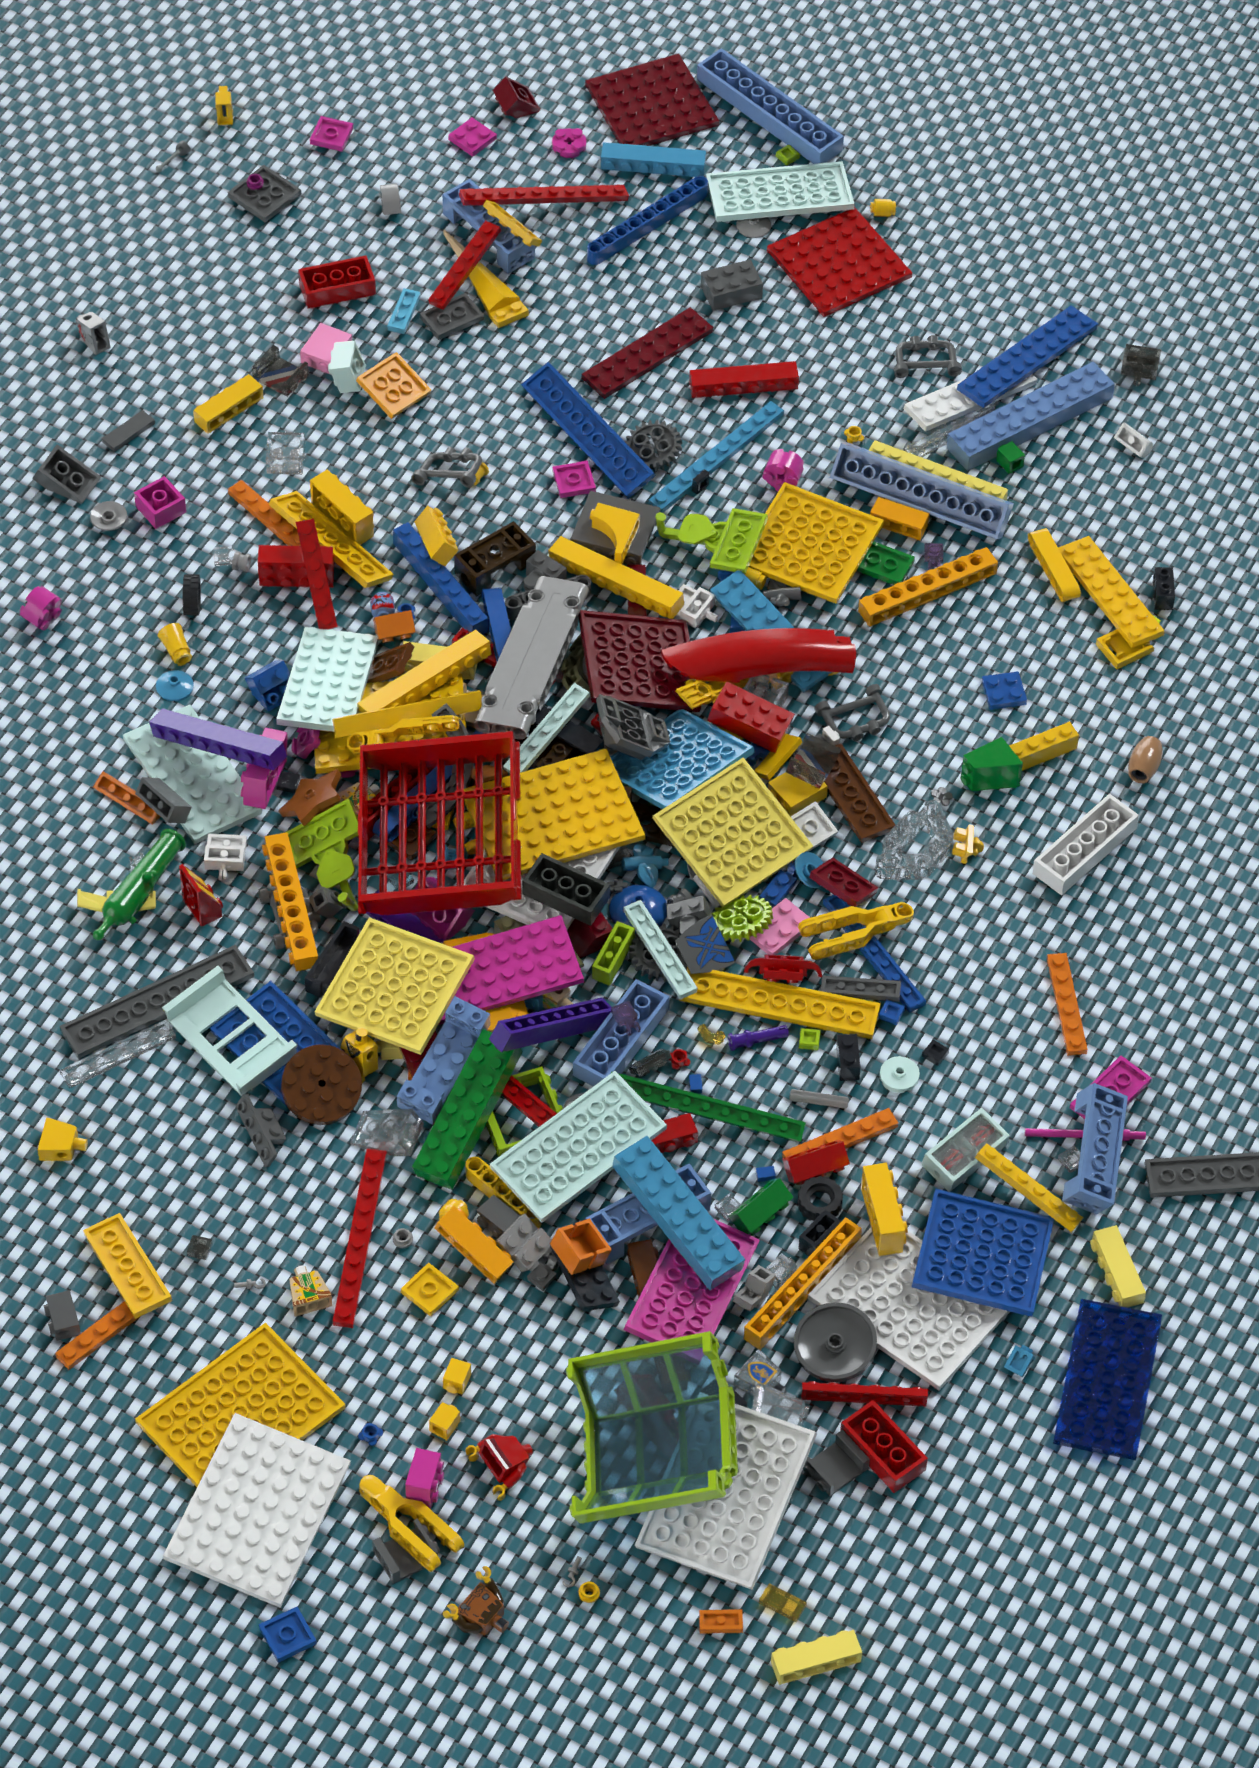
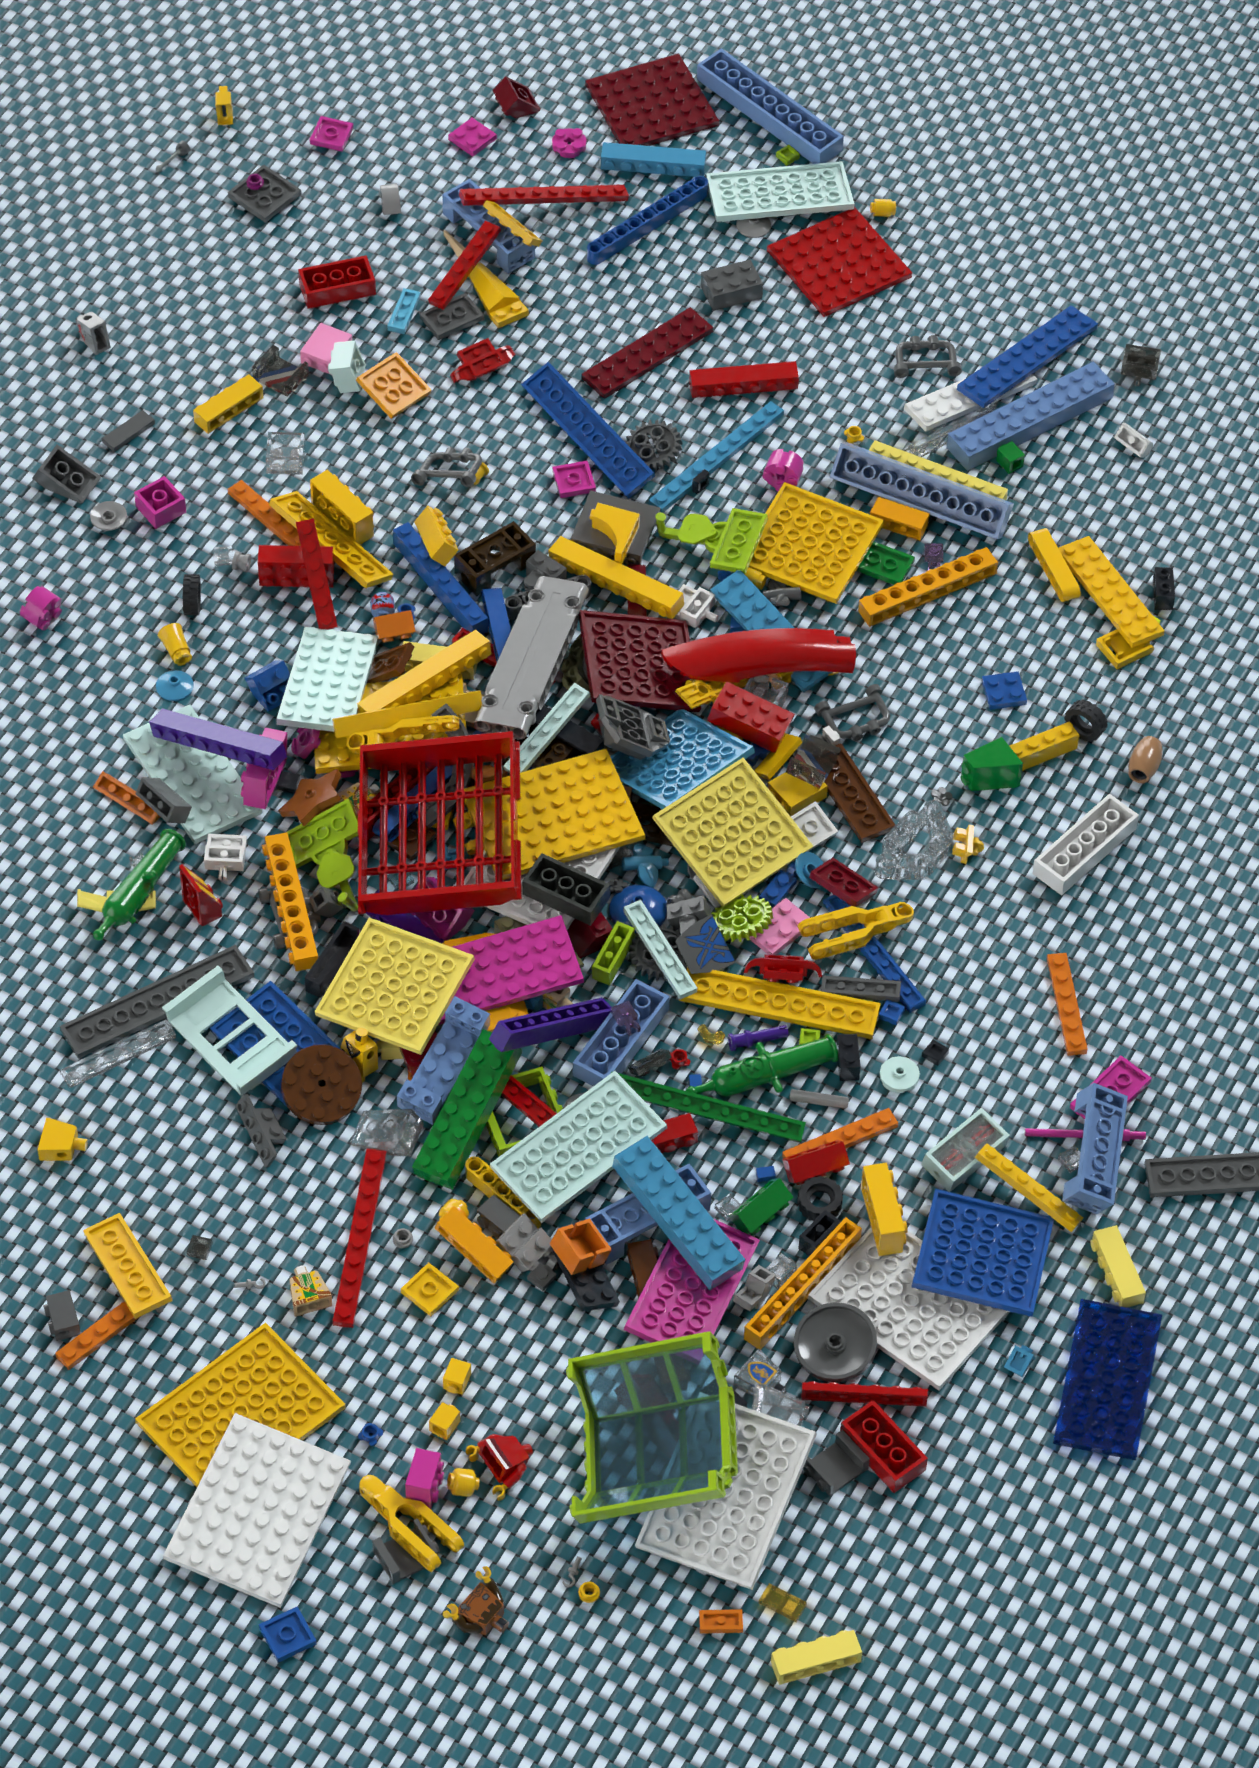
none -> yellow head [447,1468,479,1497]
none -> red plate [450,338,516,383]
none -> green piece [686,1034,838,1097]
none -> black tyre [1064,700,1108,742]

